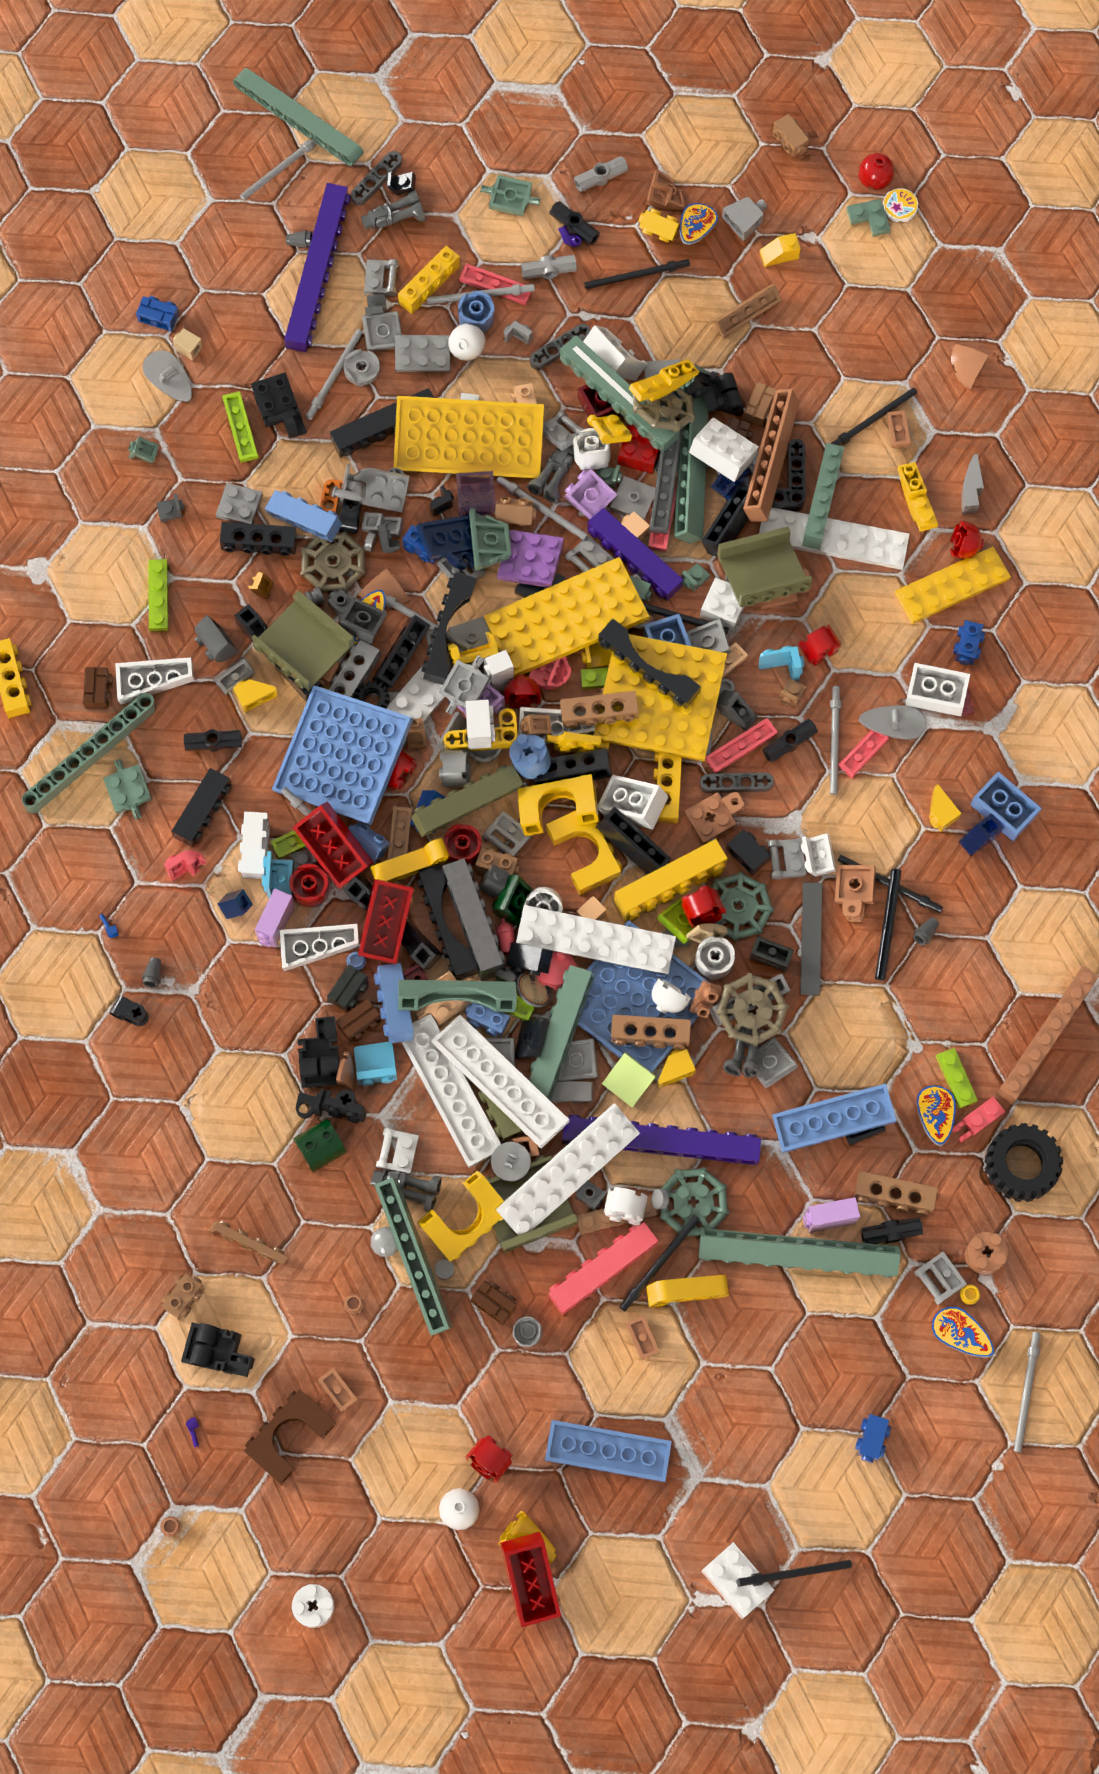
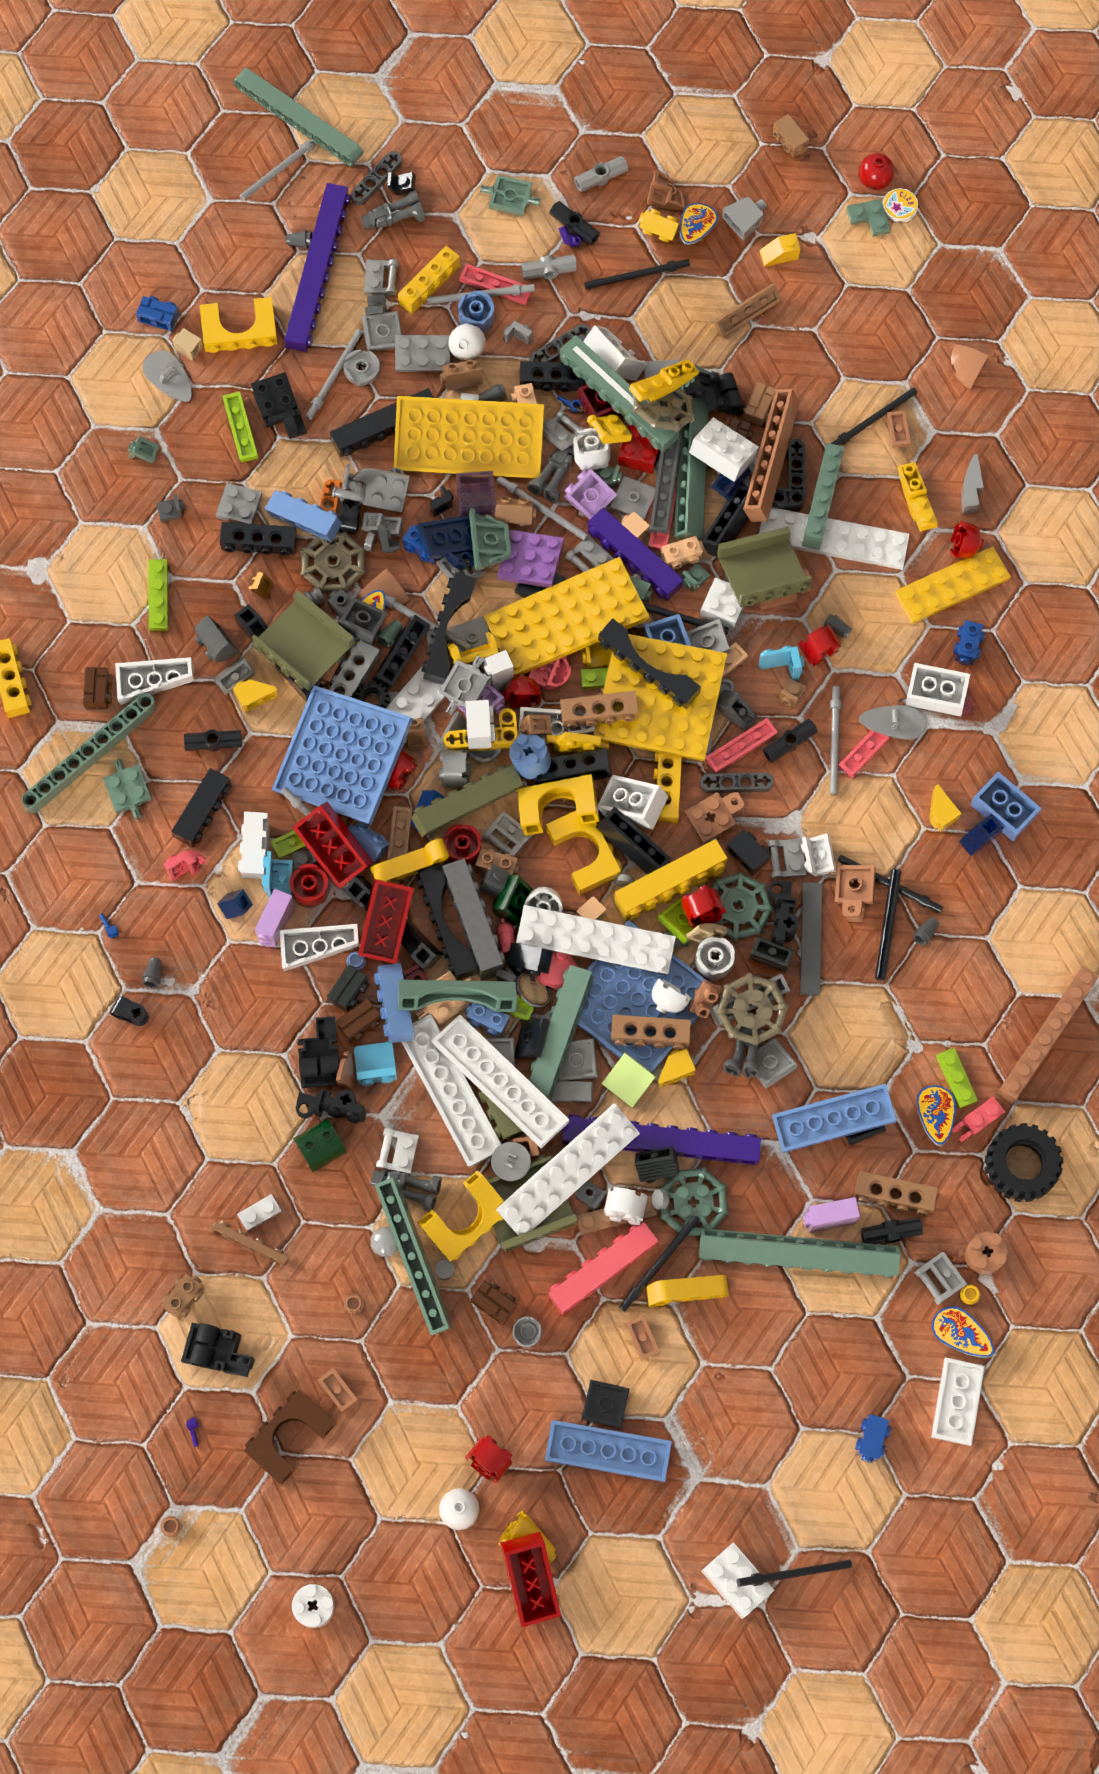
light grey bar [1013,1332,1041,1453] -> none
none -> yellow arch [200,297,277,353]
none -> white plate [237,1194,282,1232]
none -> sand green cone [377,620,403,647]
none -> medium nougat brick [440,359,483,391]
none -> dark grey cone [479,384,507,402]
none -> black brick [520,361,586,392]
none -> blue hand [557,395,581,413]
none -> black plate [581,1379,630,1429]
none -> light grey tile [615,874,635,887]
none -> pearl dark grey brick [635,1146,680,1183]
none -> light nougat brick [661,536,704,570]
none -> black plate [768,881,799,945]
none -> dark grey cone [823,614,852,638]
none -> white tile [931,1357,985,1446]

